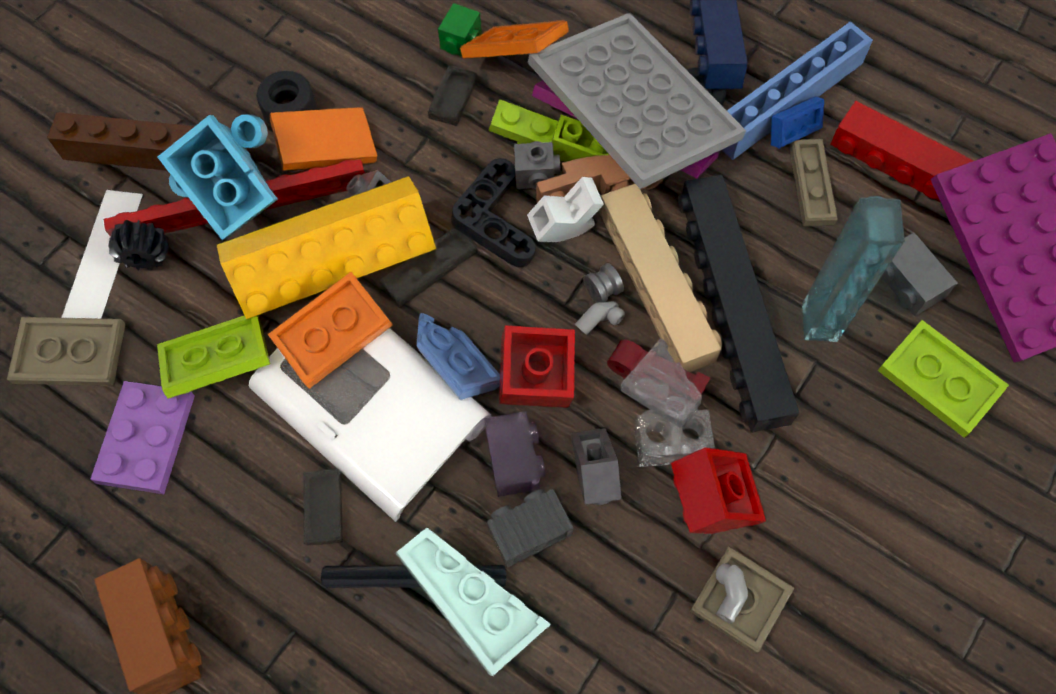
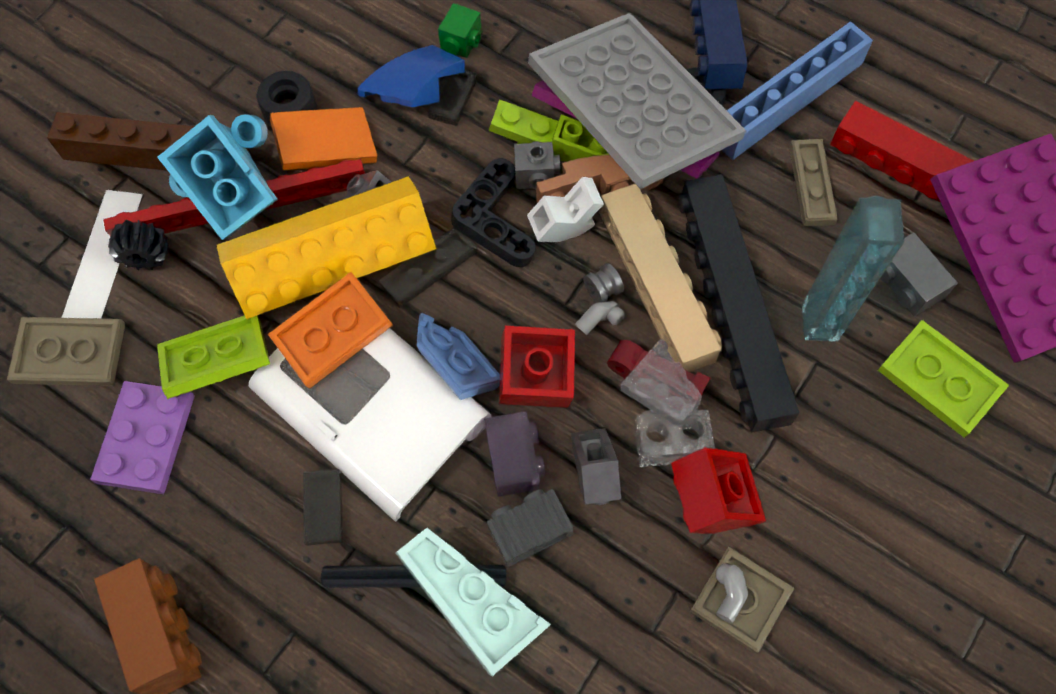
orange tile [460,20,569,59] -> none
blue plate [771,96,824,148] -> none
none -> blue slope [357,45,465,107]

